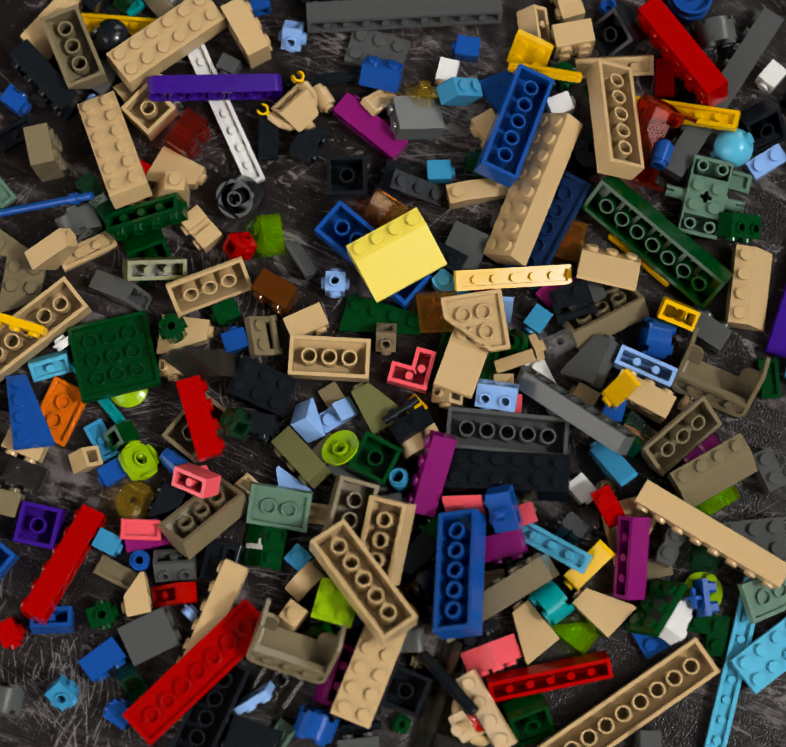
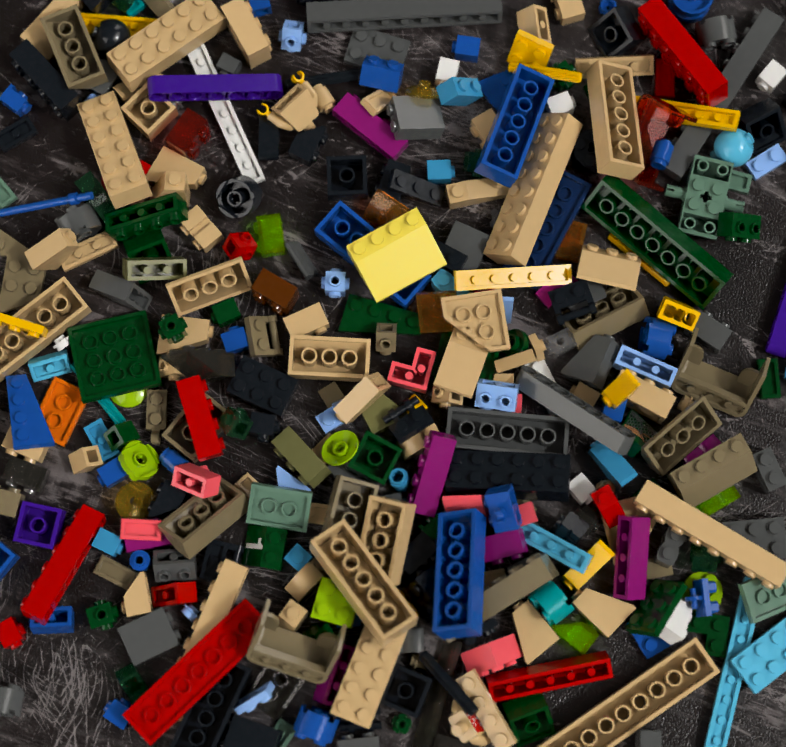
dark tan brick [23,122,67,182] -> none
dark azure brick [44,674,80,712] -> none
blue brick [78,637,129,682] -> none
light blue slope [290,398,325,443] -> none
dark azure brick [522,303,553,337] -> none
tan brick [550,18,596,61] -> none
tan slope [724,244,773,332] -> none
none -> dark tan plate [146,390,168,445]
none -> tan slope [333,372,392,424]

